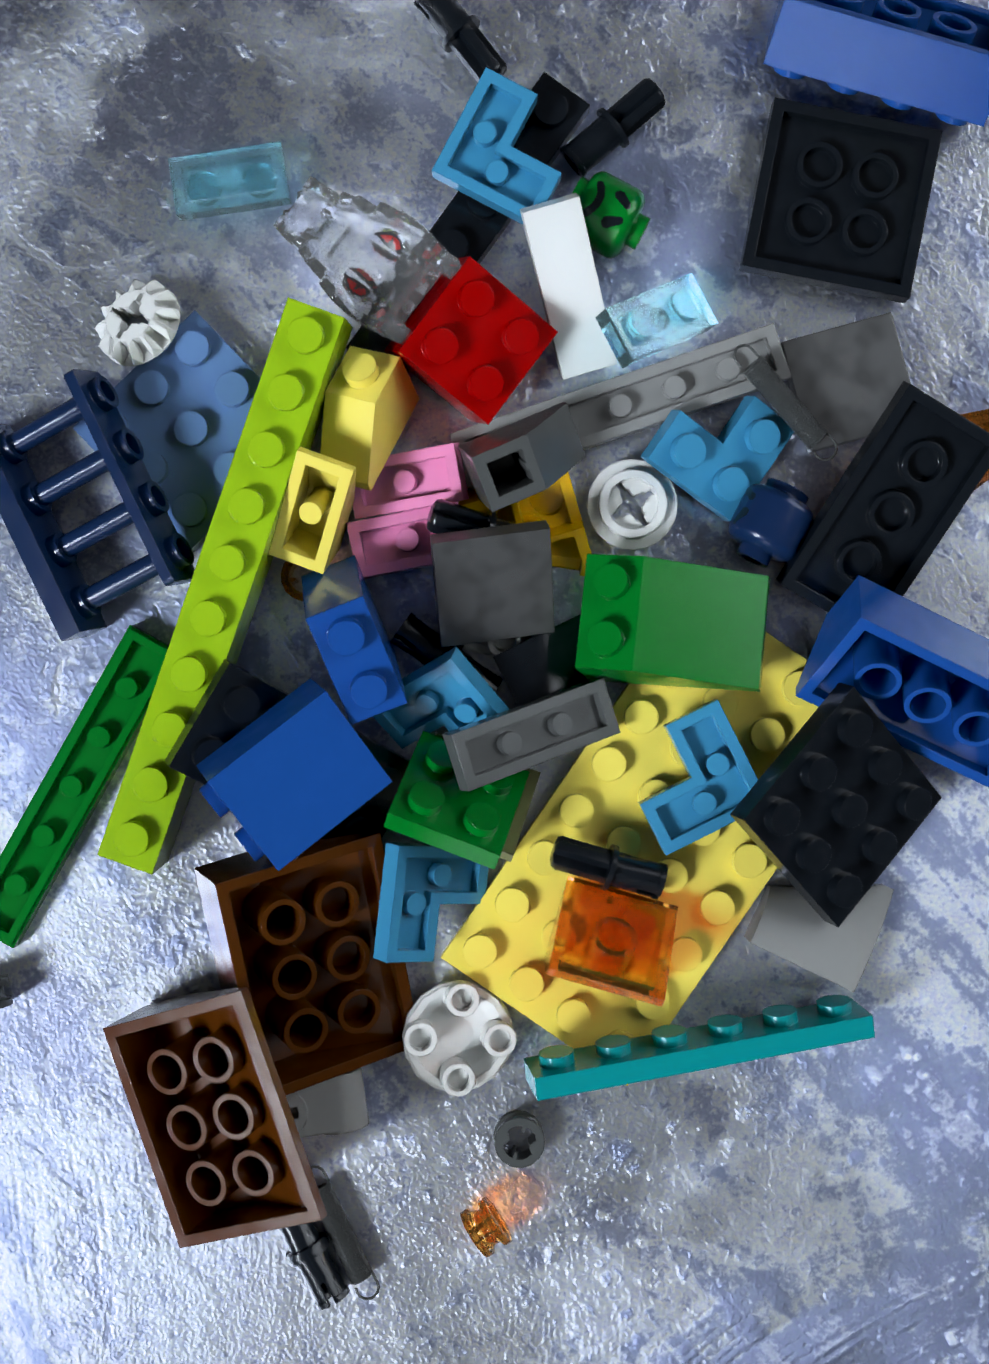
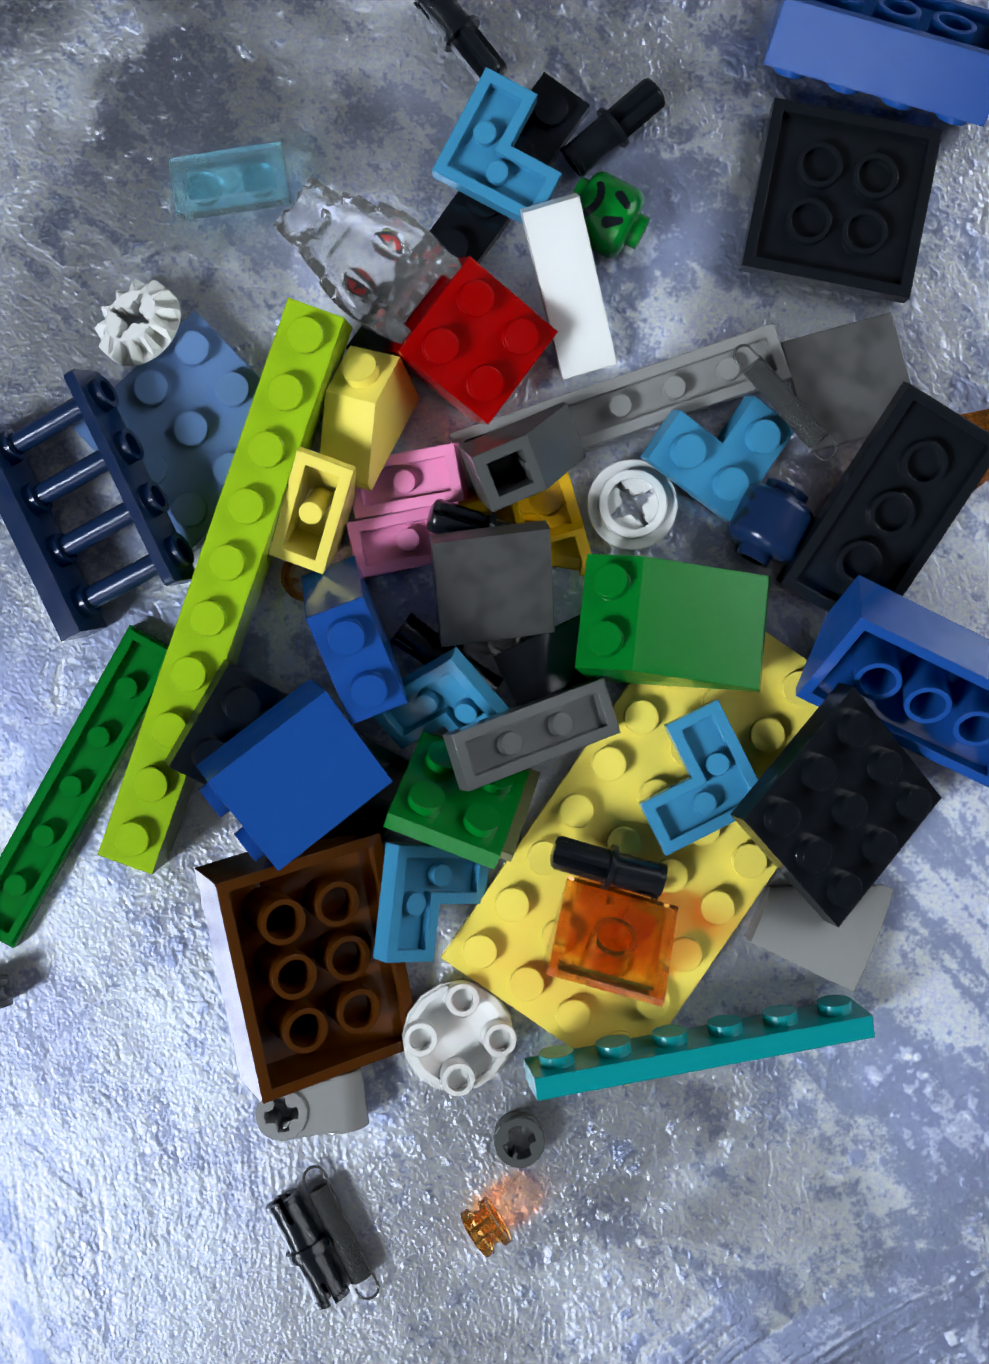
reddish brown slope [103,987,327,1248] -> none
clear light blue plate [595,273,718,368] -> none

